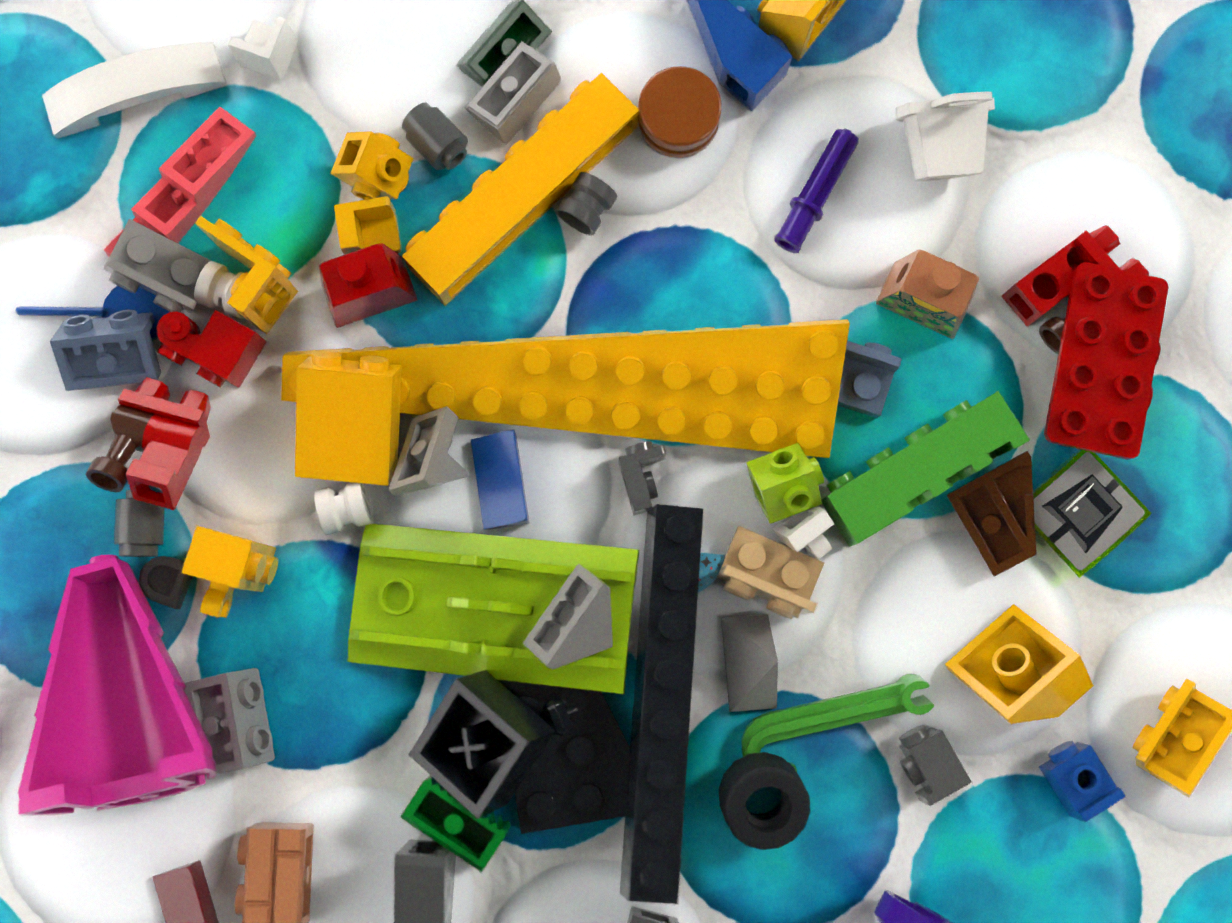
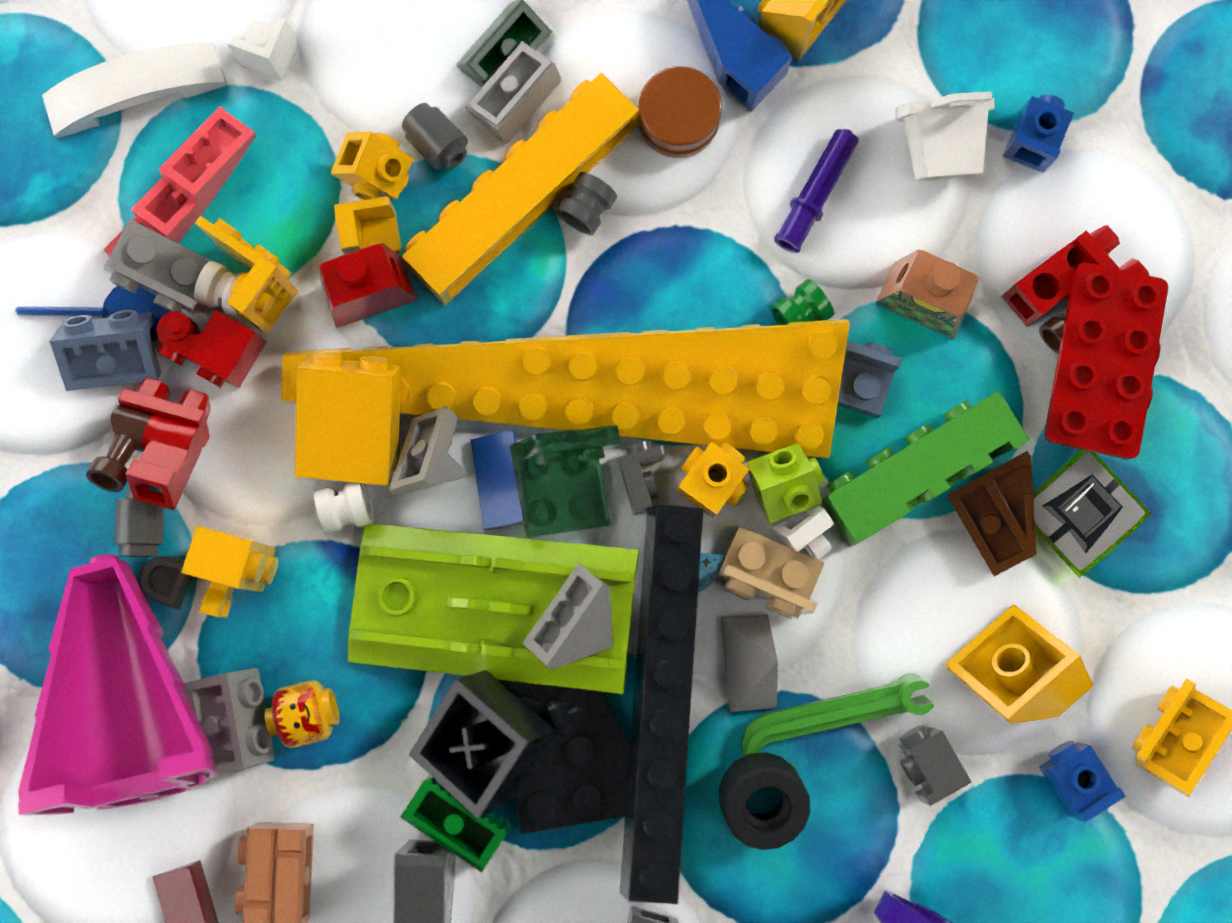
none -> yellow head [264,680,340,748]
none -> clear green bracket [510,426,621,538]
none -> yellow brick [676,441,750,518]
none -> green wheel [770,279,834,325]
none -> blue brick [1003,94,1074,173]

